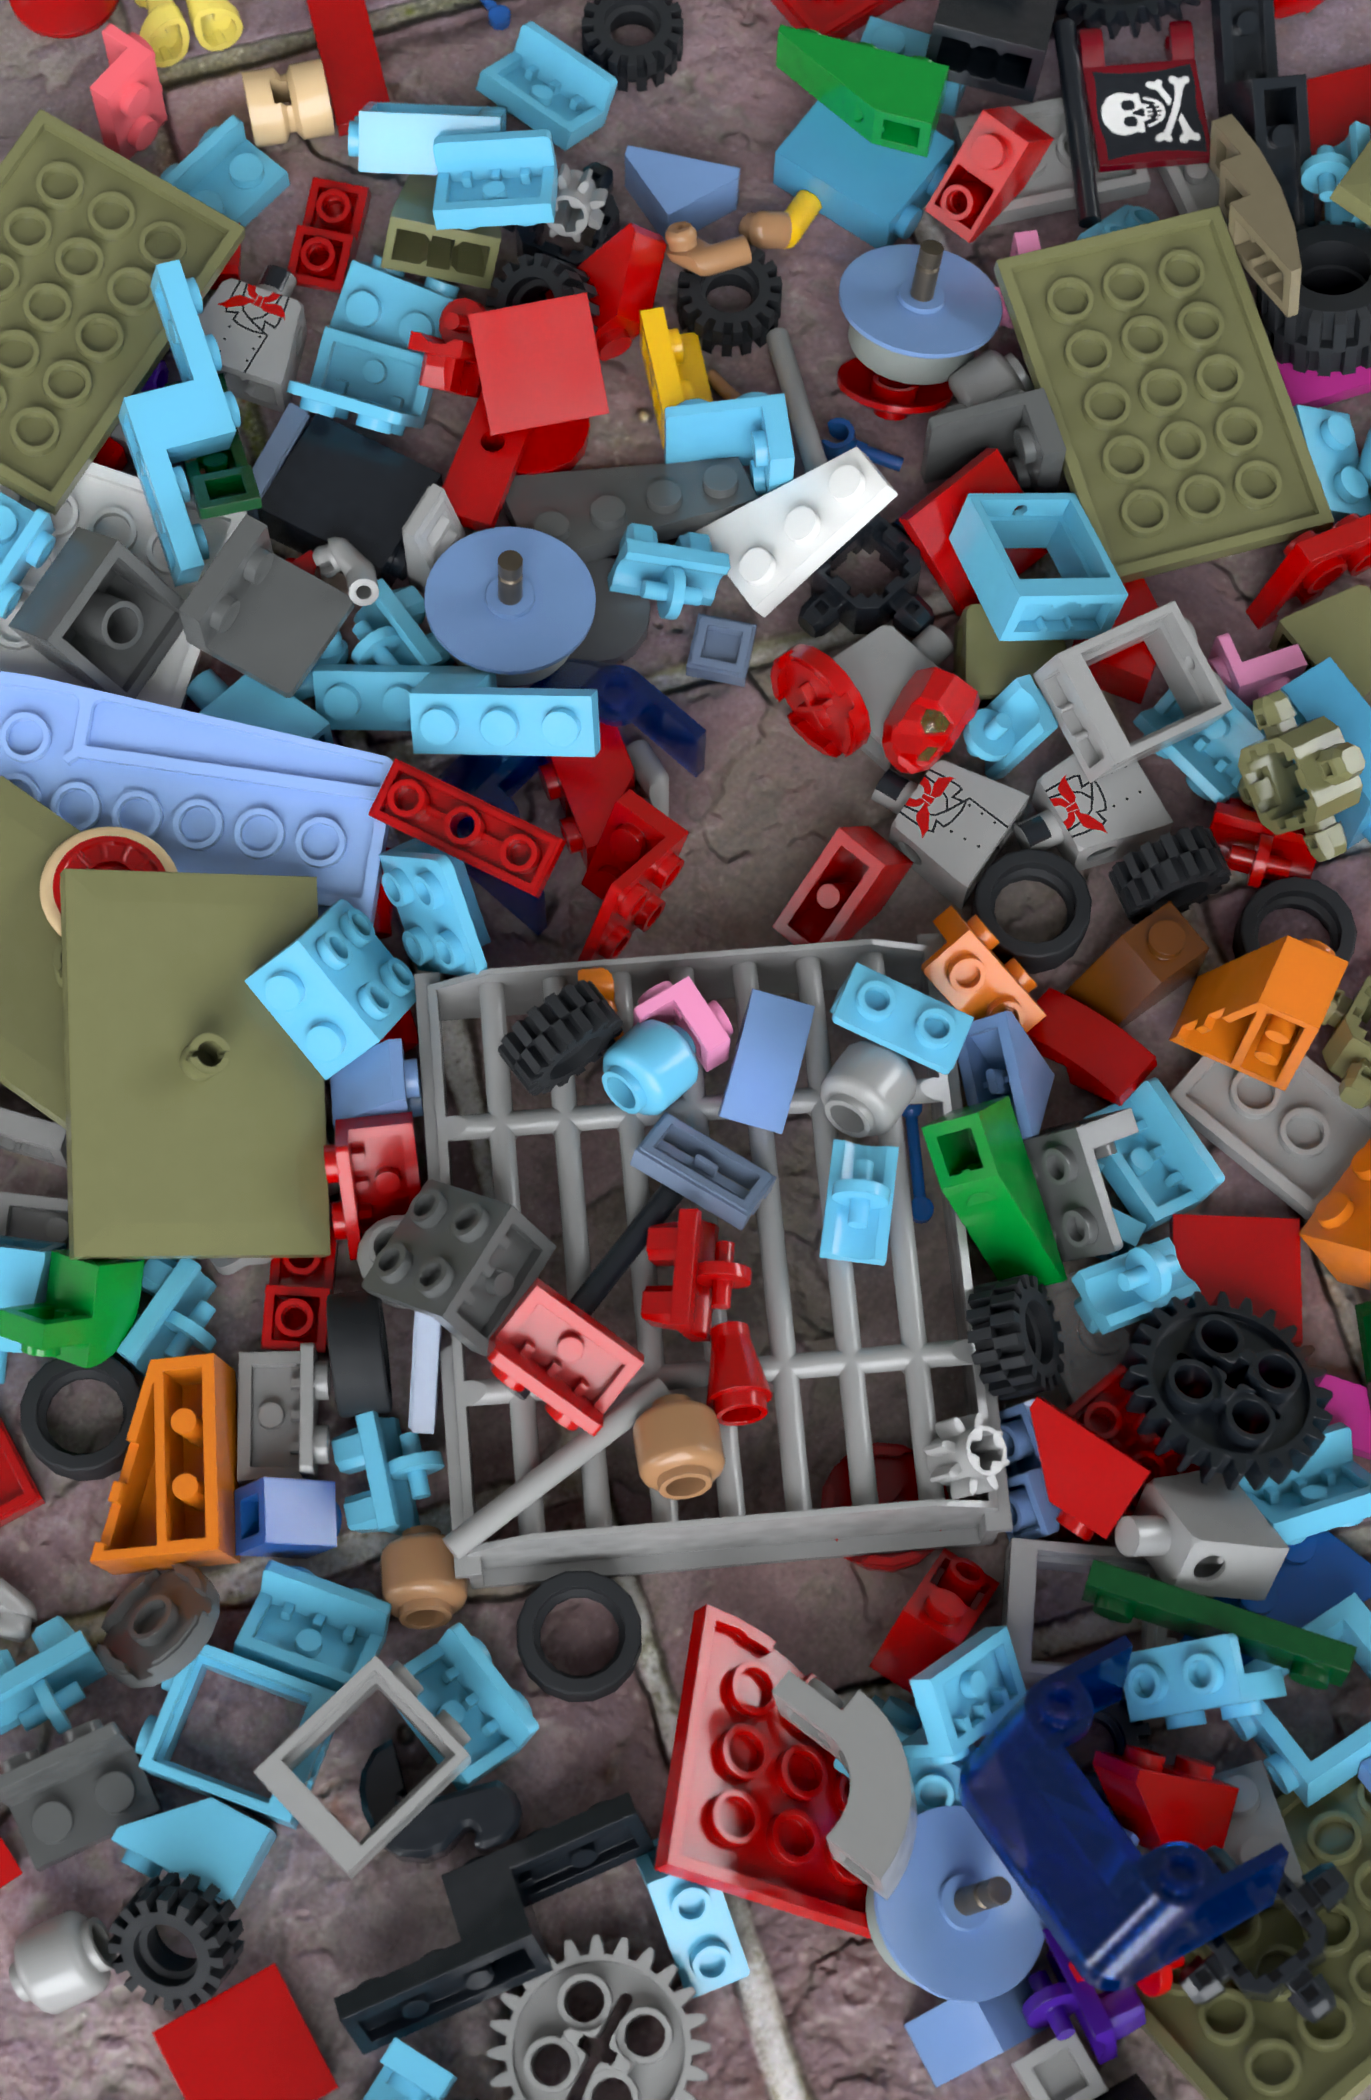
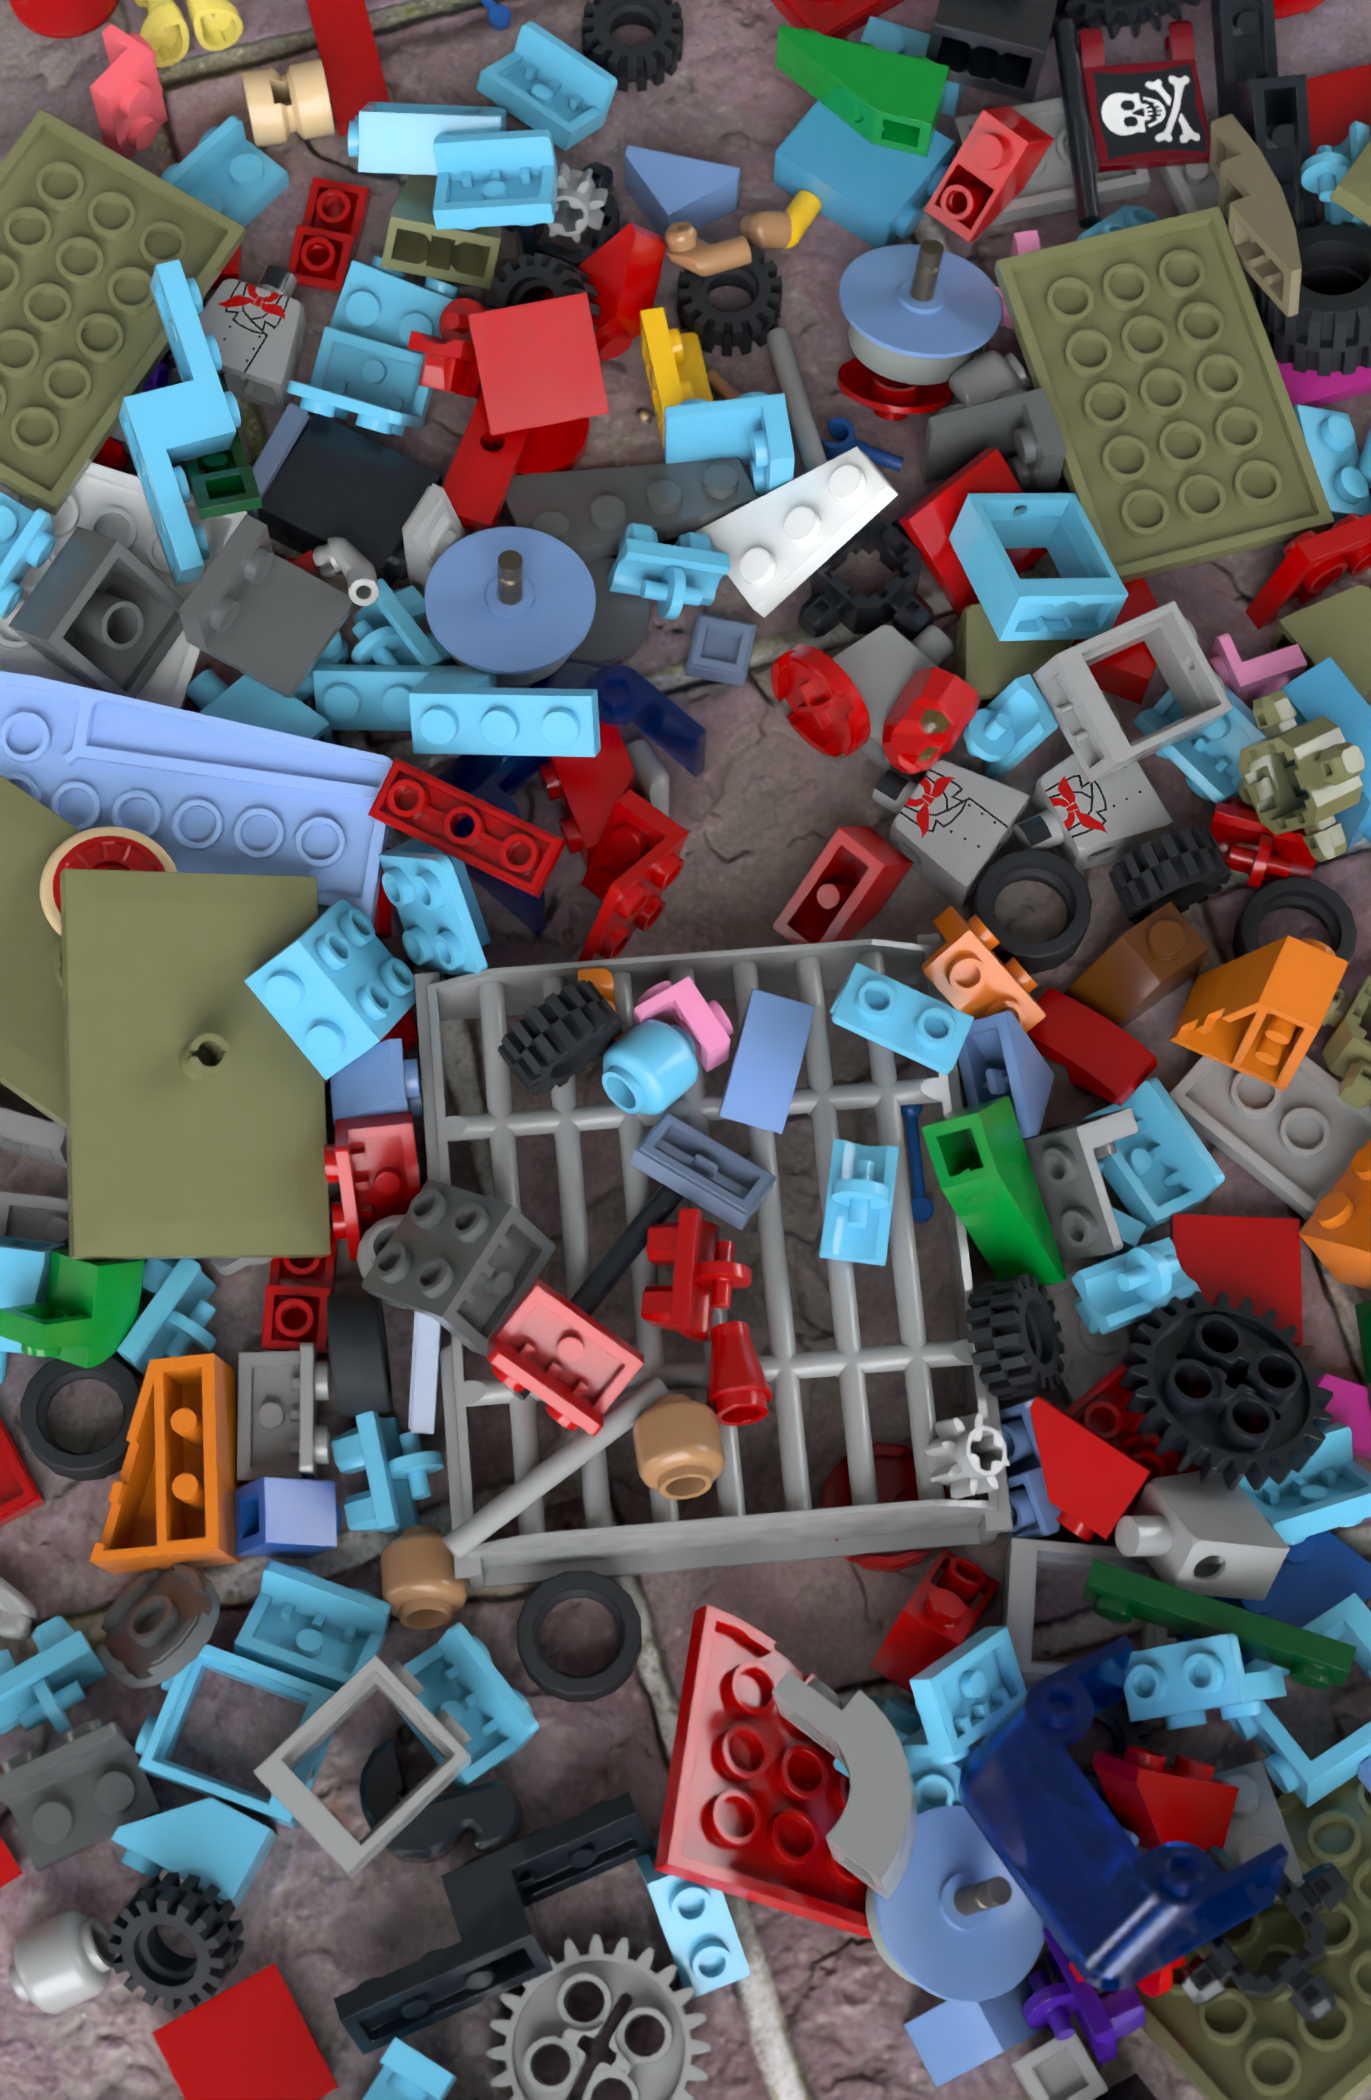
light grey head [820,1040,917,1138] -> none

